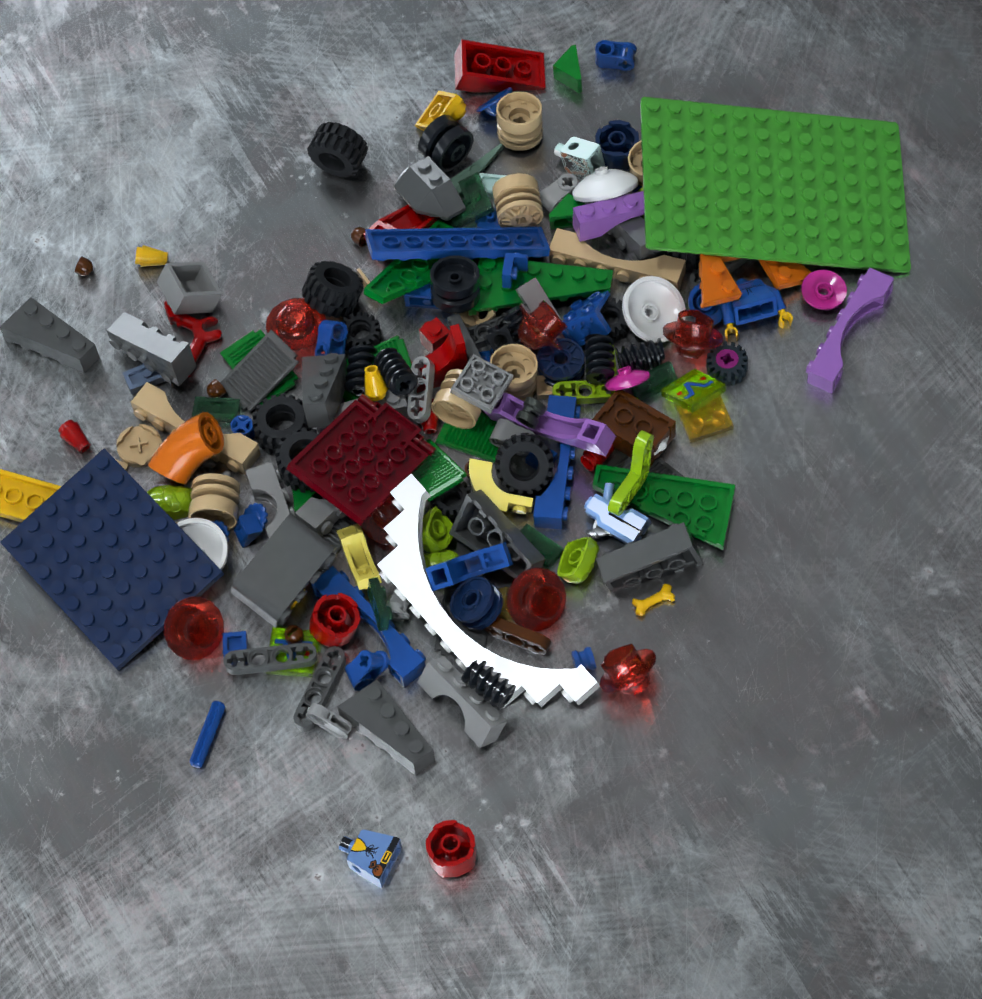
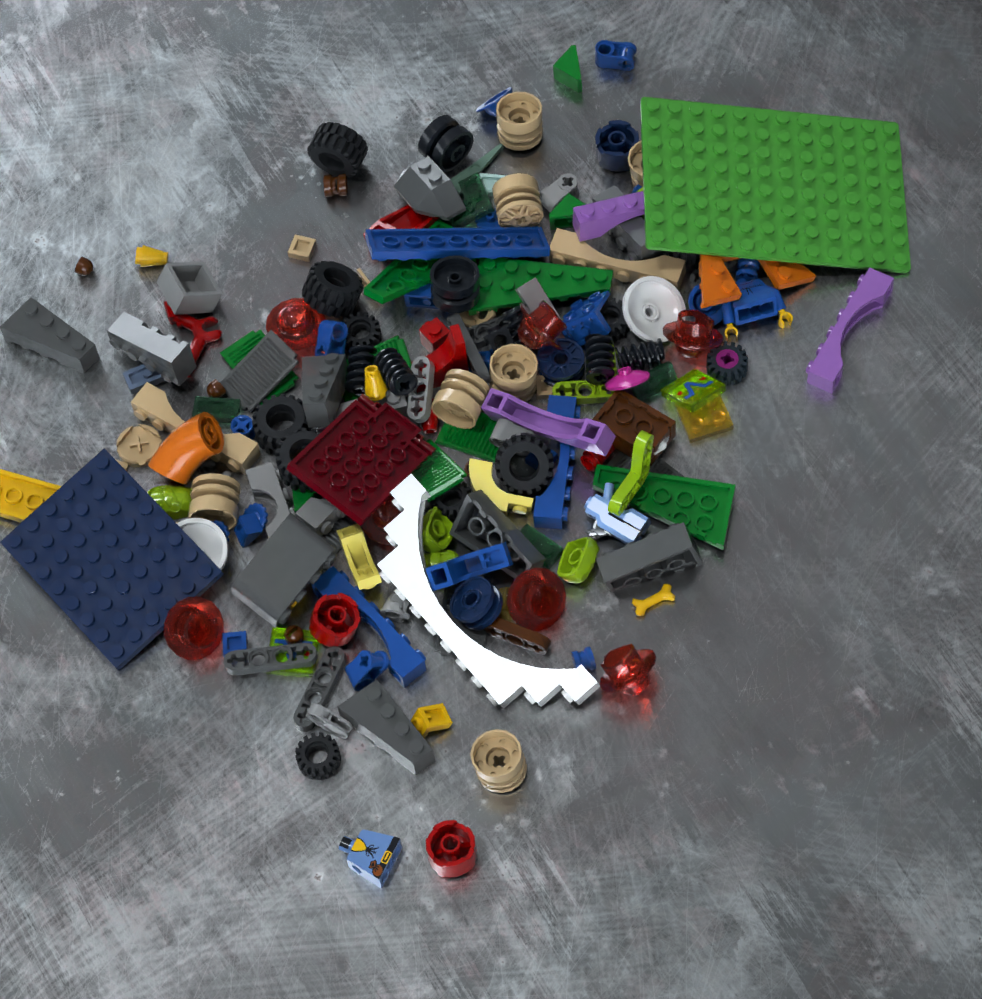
red cone [58,419,91,454] -> none
blue axle [189,701,225,768] -> none
reddish brown hinge [351,227,367,247] -> none
clear green plate [367,577,393,631] -> none
yellow slope [414,90,466,132] -> none
light grey arch [417,656,507,748] -> none
light grey tile [450,354,514,414] -> none
red slope [454,39,546,93] -> none
black piece [461,660,516,710] -> none
blue bracket [502,253,528,289] -> none
pearl dark grey wheel [515,397,547,429] -> none
light aqua torso [554,137,605,180] -> none
white dish [572,167,639,202] -> none
dark pink dish [801,270,847,310] -> none
none -> tan tile [288,235,317,262]
none -> black tyre [295,732,341,780]
none -> reddish brown wheel [323,174,348,197]
none -> yellow bracket [411,703,453,739]
none -> tan wheel [470,729,527,793]
none -> blue wheel [735,258,760,281]

